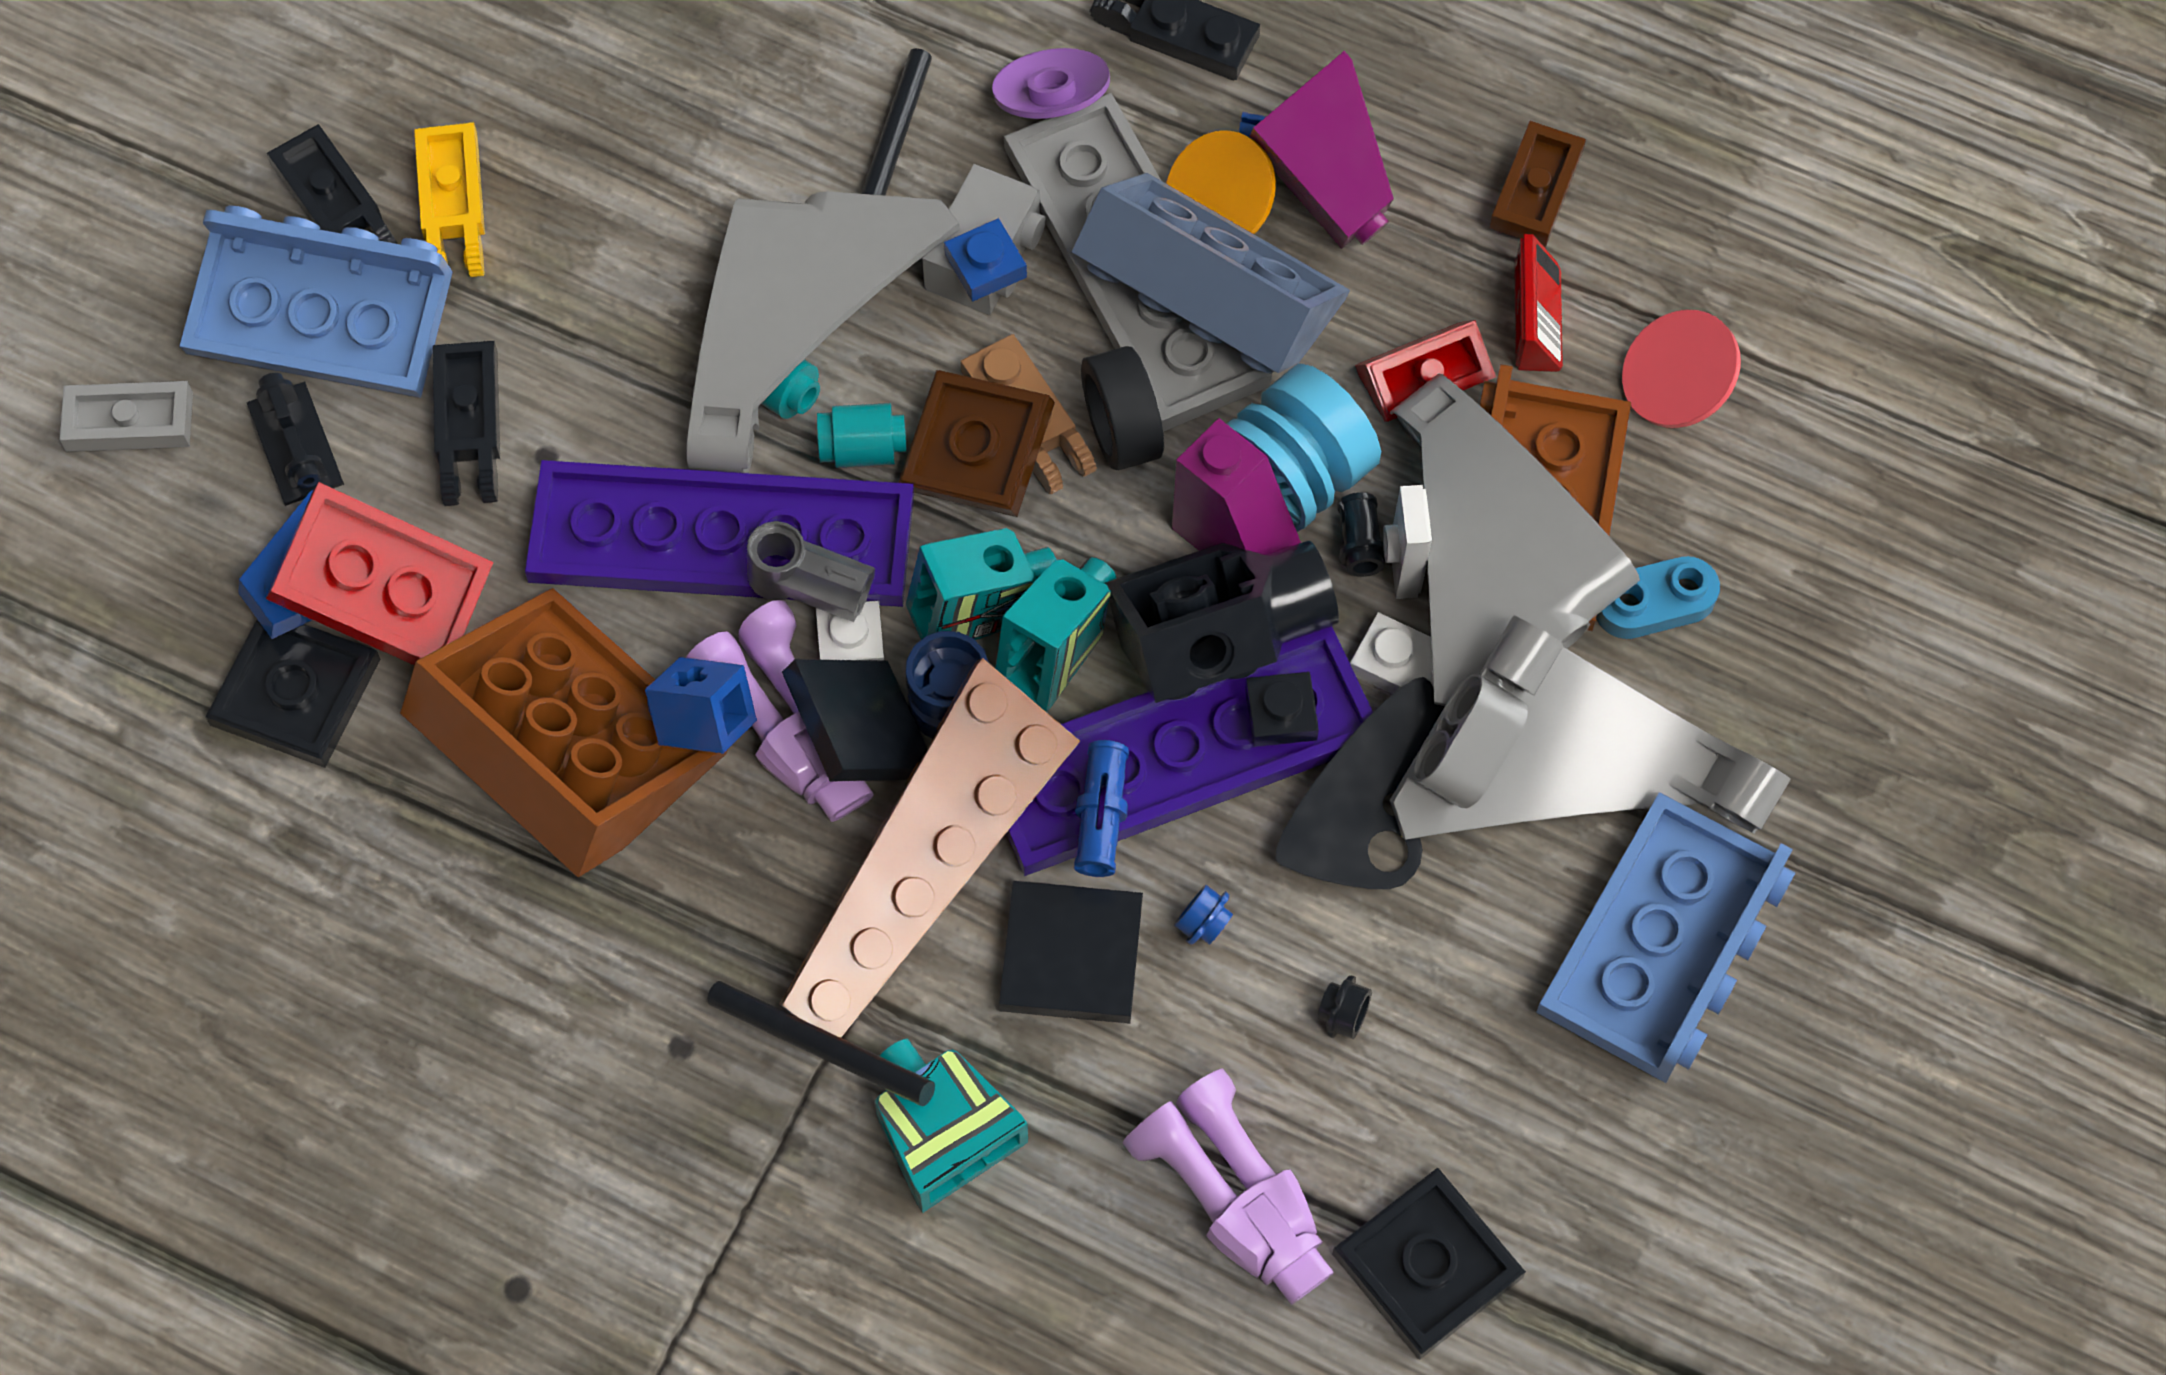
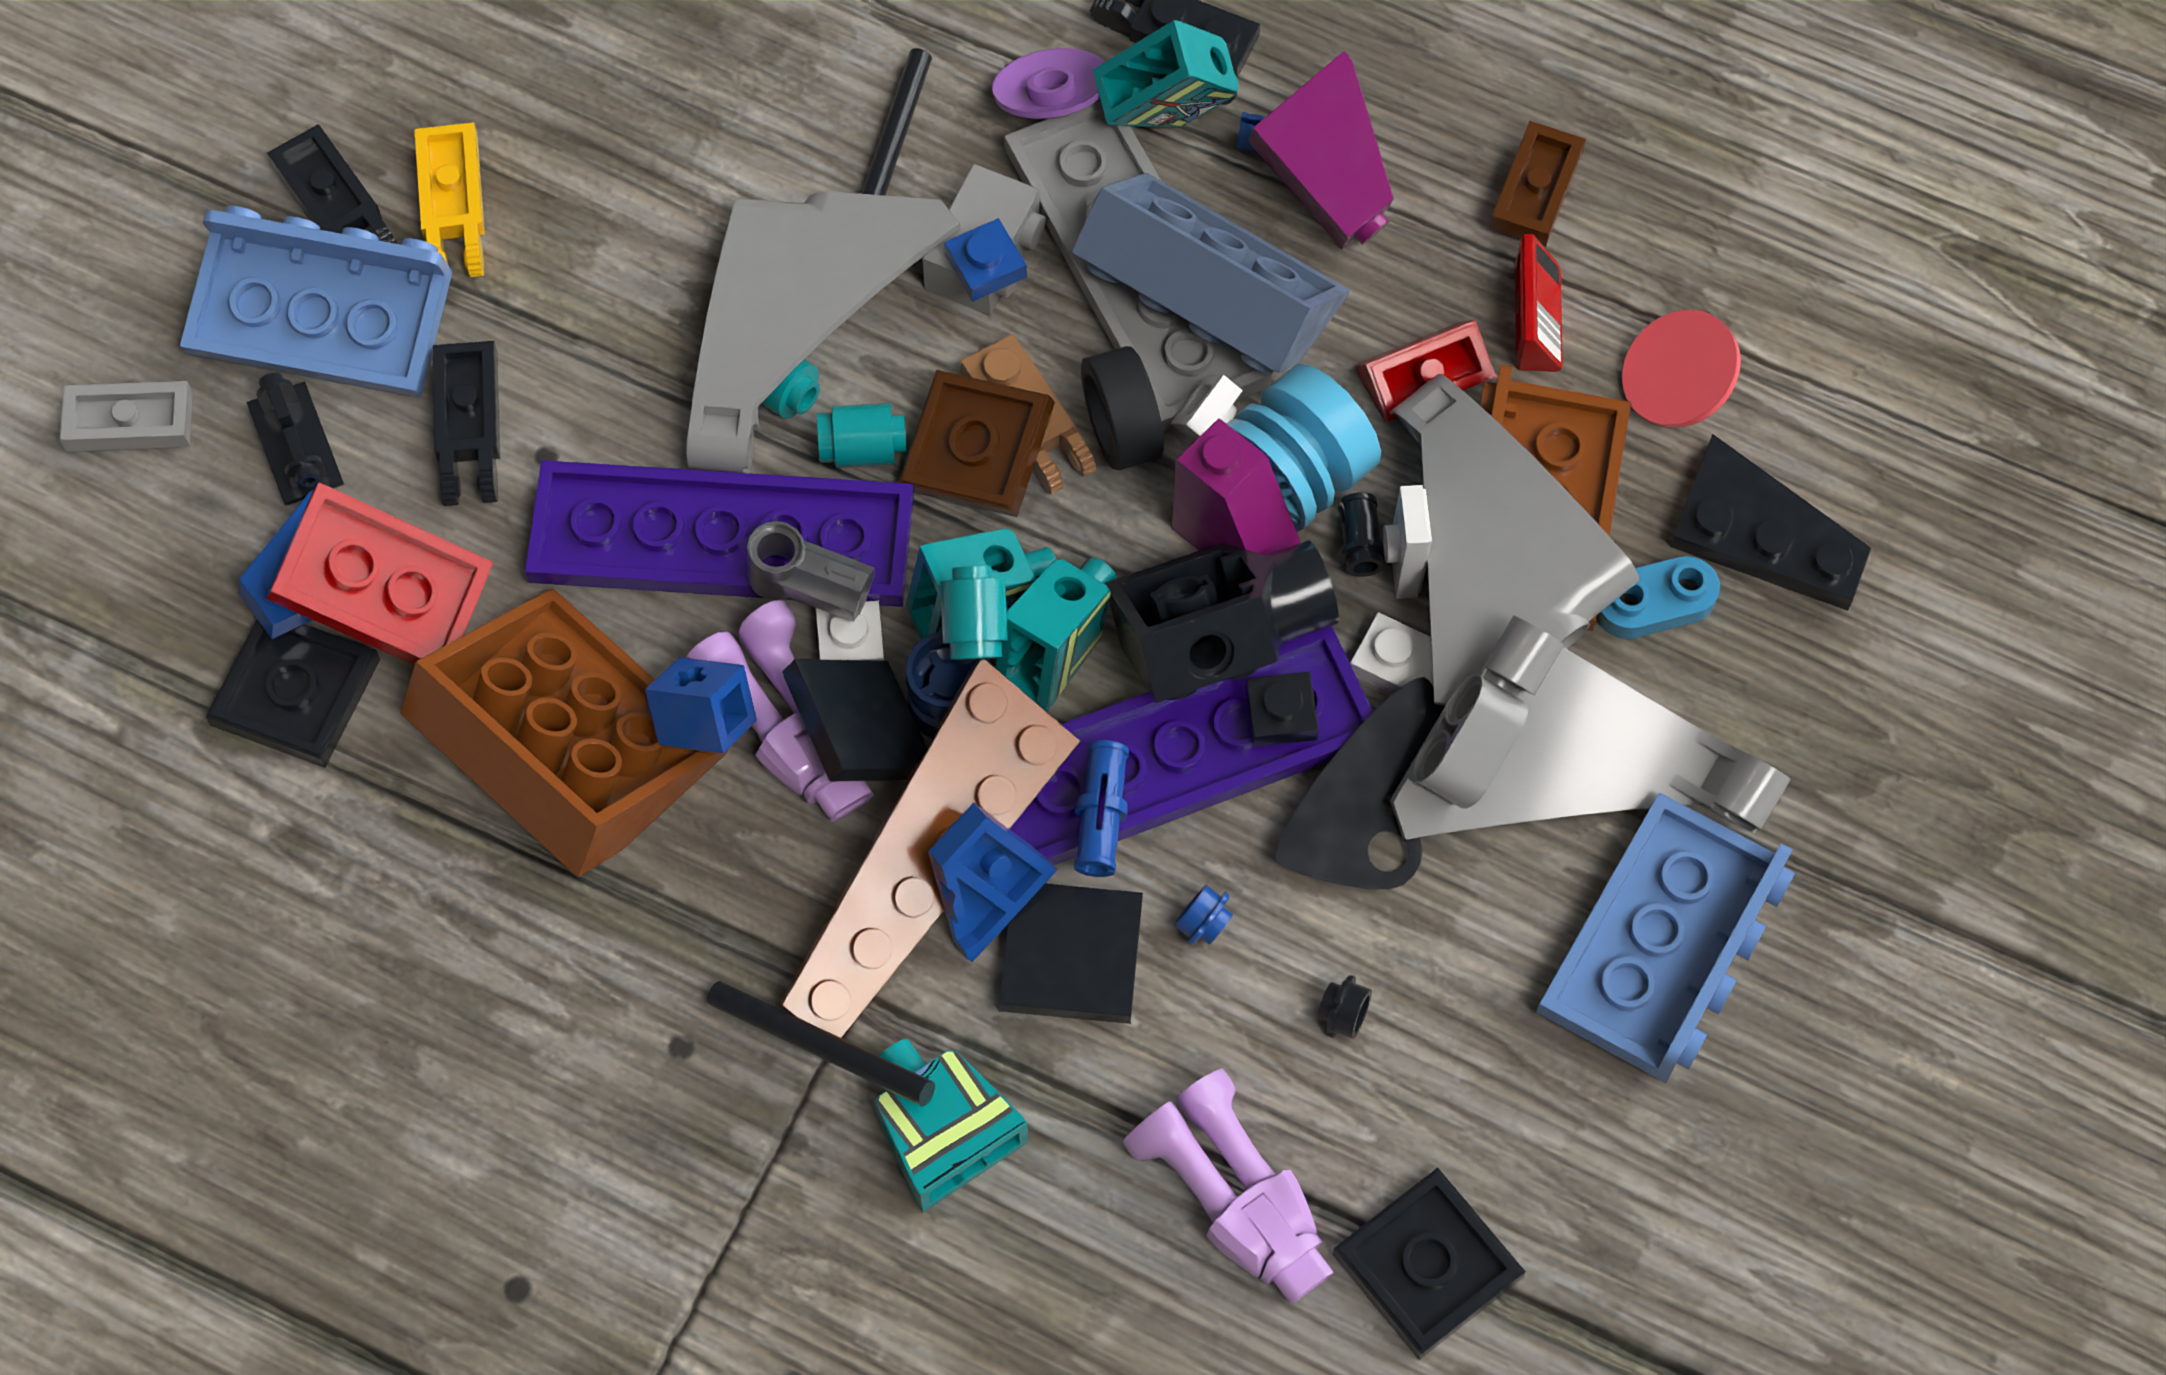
light orange piece [1166,130,1276,234] -> none
none -> blue wing [928,802,1057,962]
none -> teal brick [940,566,1008,660]
none -> teal torso [1092,20,1238,128]
none -> white plate [1170,375,1243,439]
none -> black wing [1670,434,1872,611]

